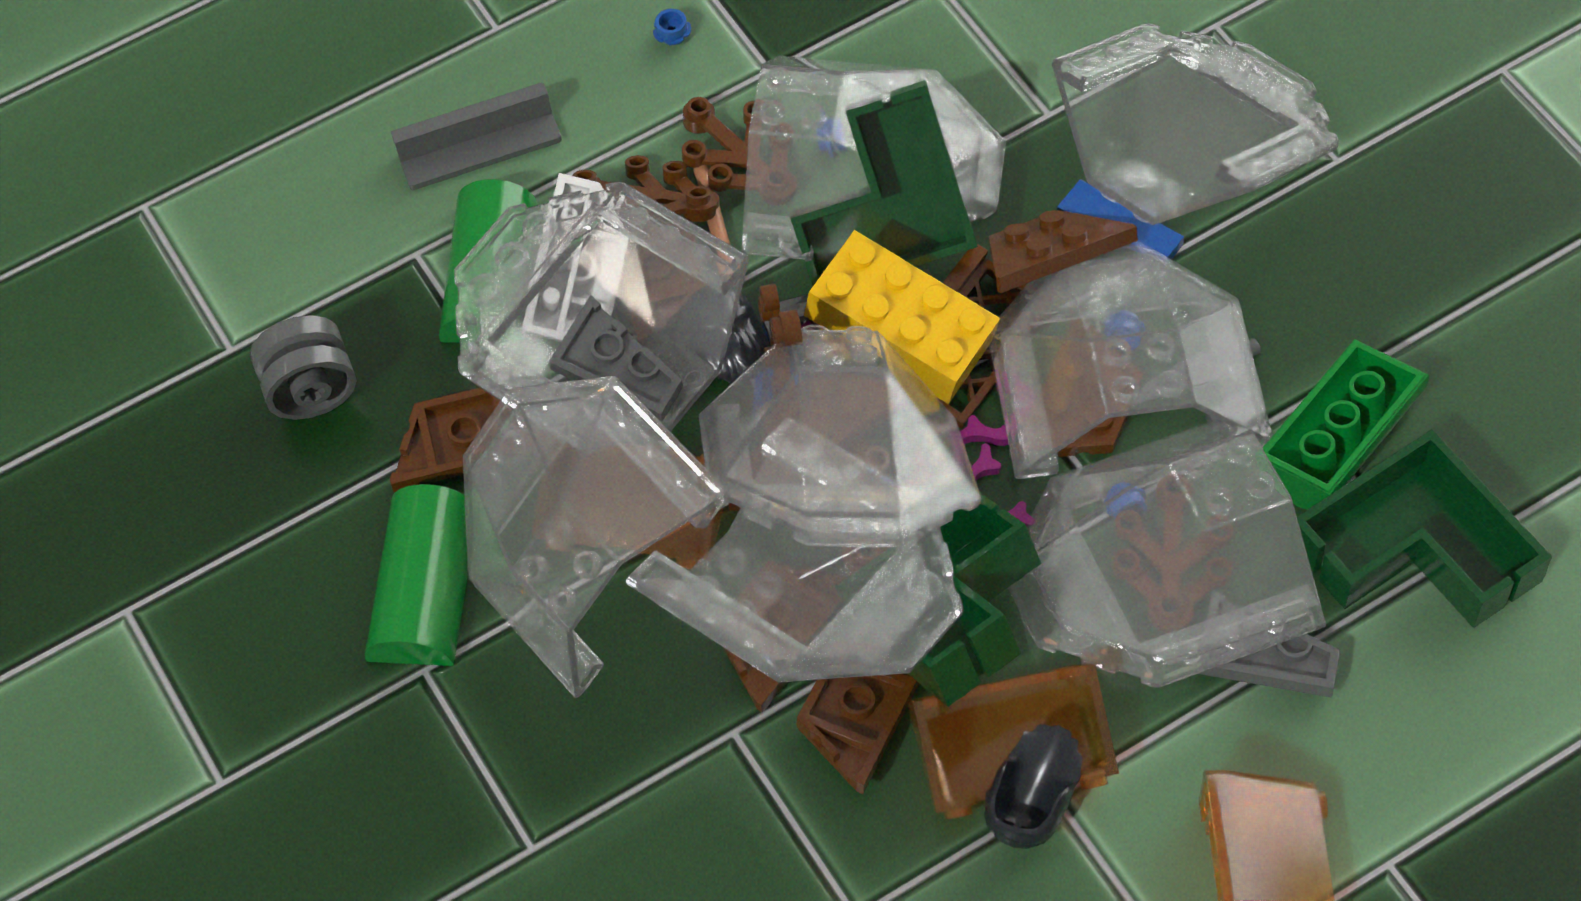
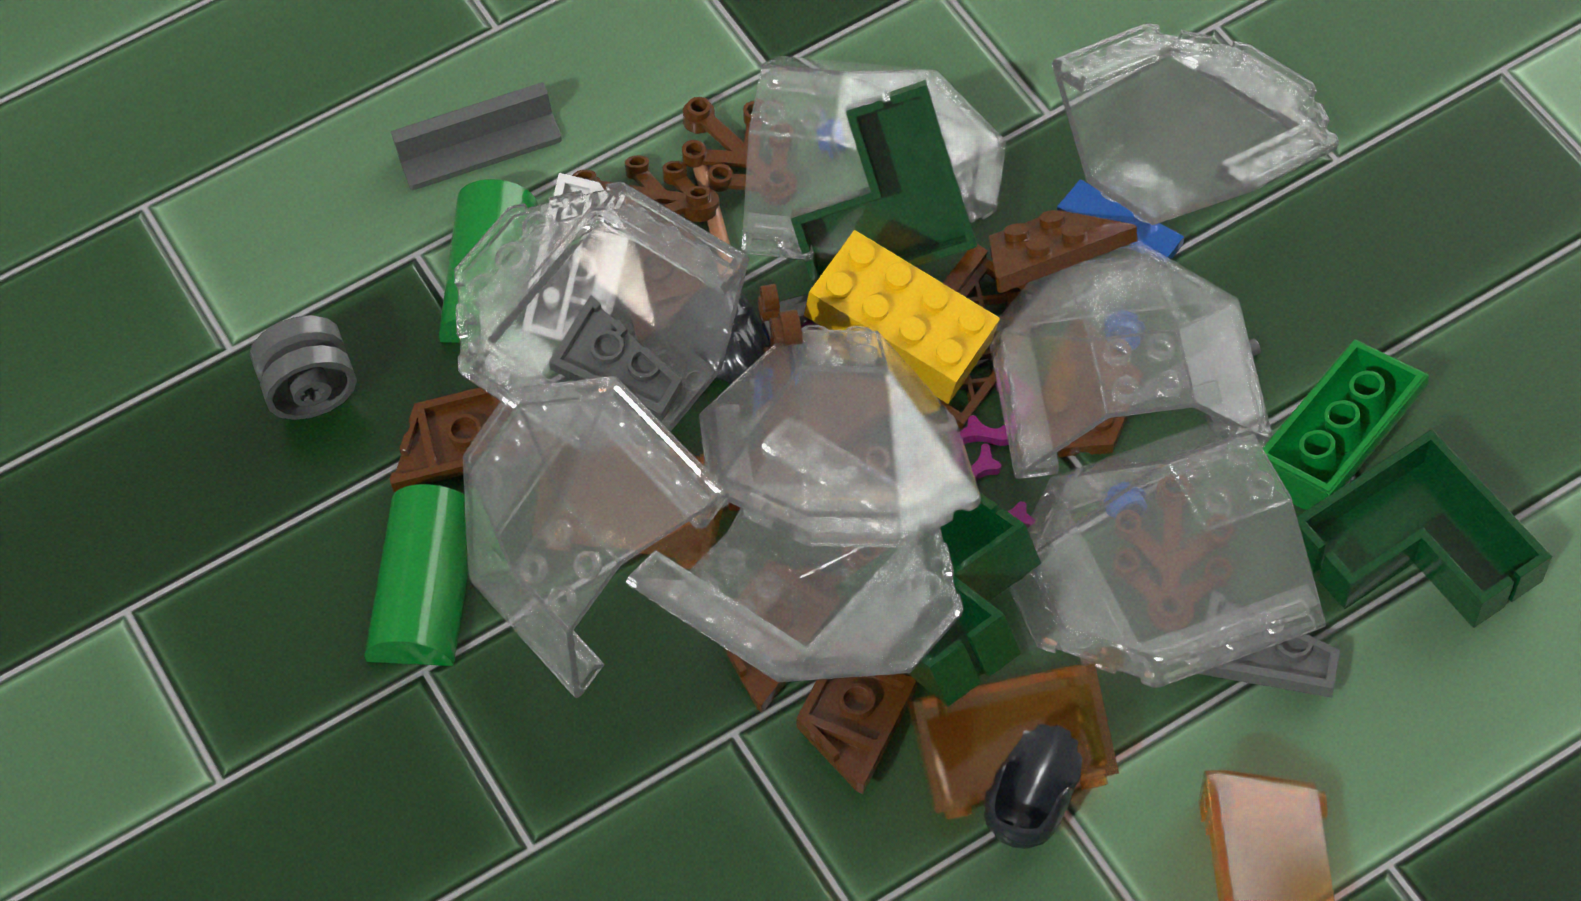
blue plate [653,9,691,45] -> none

